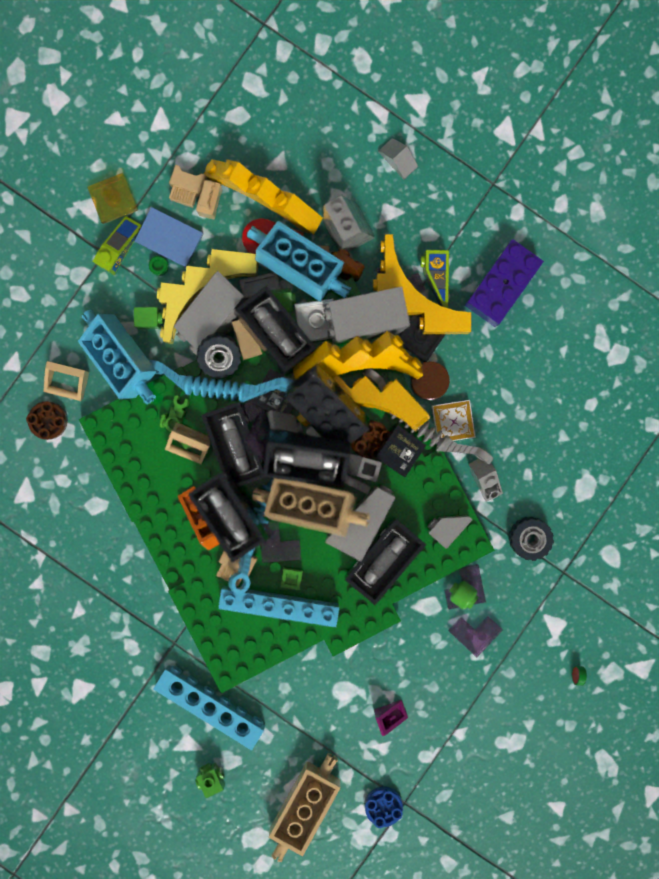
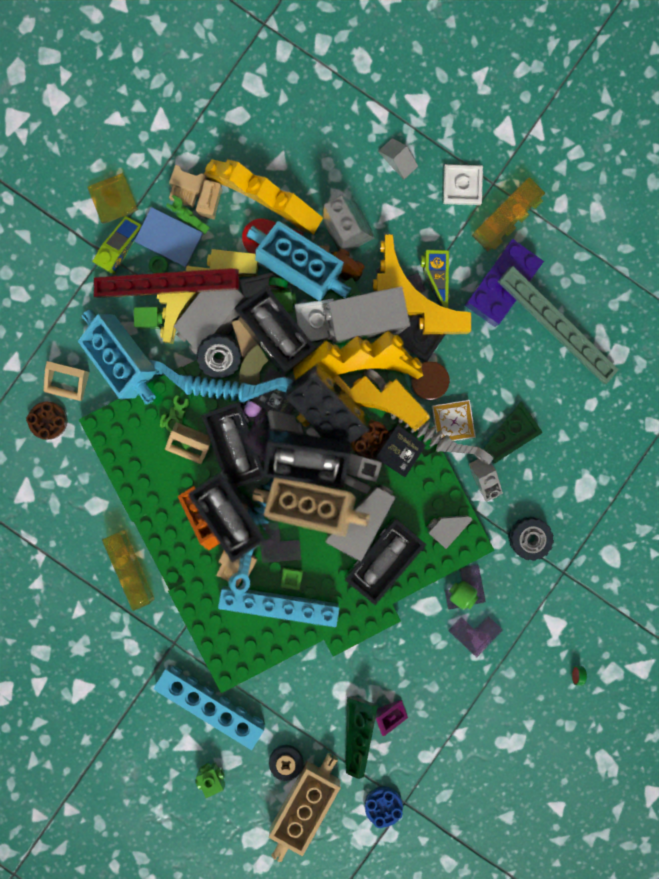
none -> dark red plate [94,268,239,298]
none -> clear yellow brick [102,530,155,611]
none -> bright green piece [166,195,210,235]
none -> olive tile [239,343,268,386]
none -> lavender hinge [244,401,262,417]
none -> green tile [268,277,288,289]
none -> black wheel [269,744,303,781]
none -> dark green wing [346,696,378,779]
none -> white tile [443,164,483,205]
none -> clear yellow brick [472,177,545,252]
none -> dark green wing [483,401,543,464]
none -> sand green plate [497,266,619,384]

